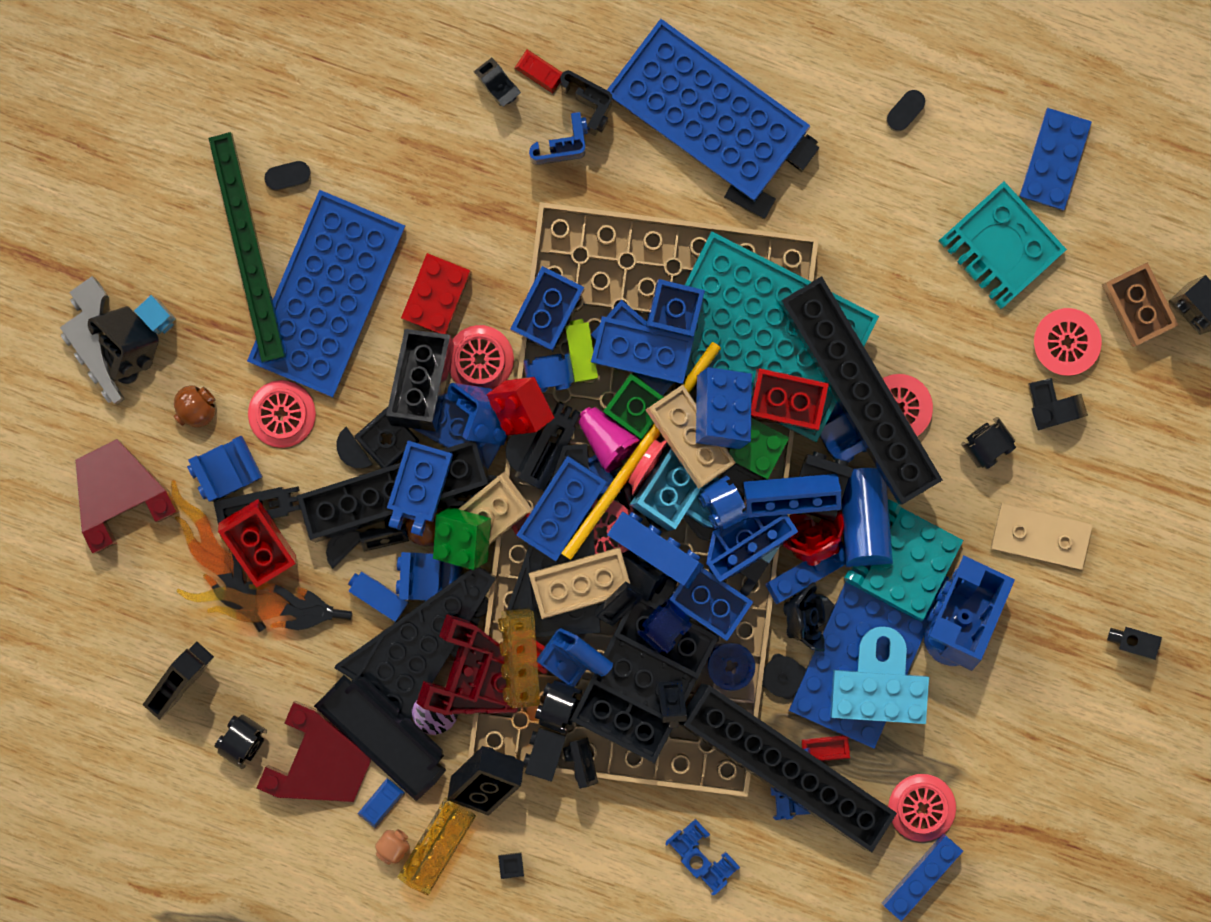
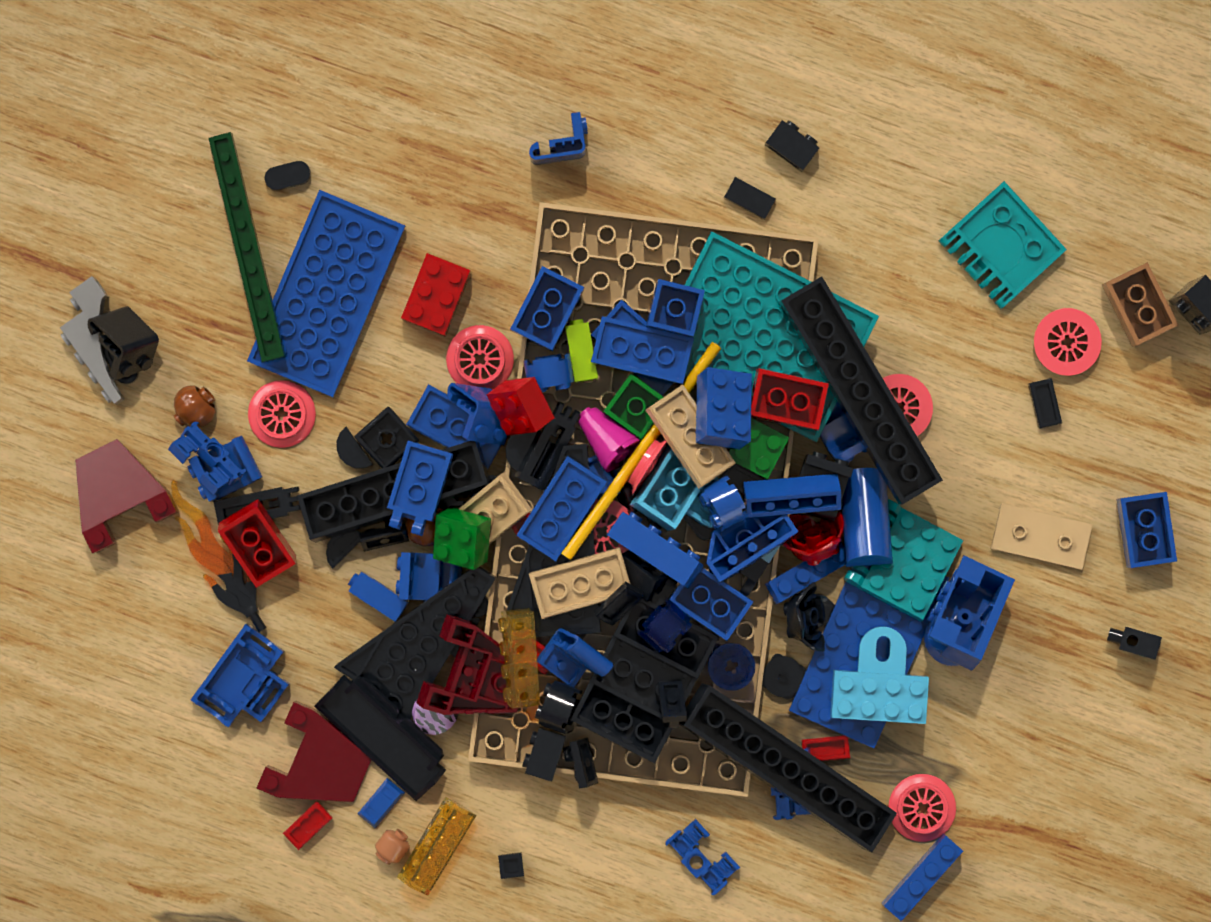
dark azure brick [134,295,176,334] -> none
black brick [143,641,214,720] -> none
piece [177,583,352,630] -> none
black brick [214,714,267,769] -> none
black brick [386,329,454,432] -> none
black brick [447,746,524,816] -> none
black brick [473,57,521,107] -> none
red tile [514,49,563,94] -> none
black piece [561,70,612,136] -> none
blue plate [607,18,810,202] -> none
black tile [886,90,925,131] -> none
black brick [961,417,1016,469] -> none
blue plate [1019,108,1092,211] -> none
black brick [1031,393,1088,430] -> none
none -> blue piece [168,422,246,495]
none -> blue piece [191,624,290,727]
none -> red plate [283,801,333,850]
none -> blue brick [1116,492,1177,568]

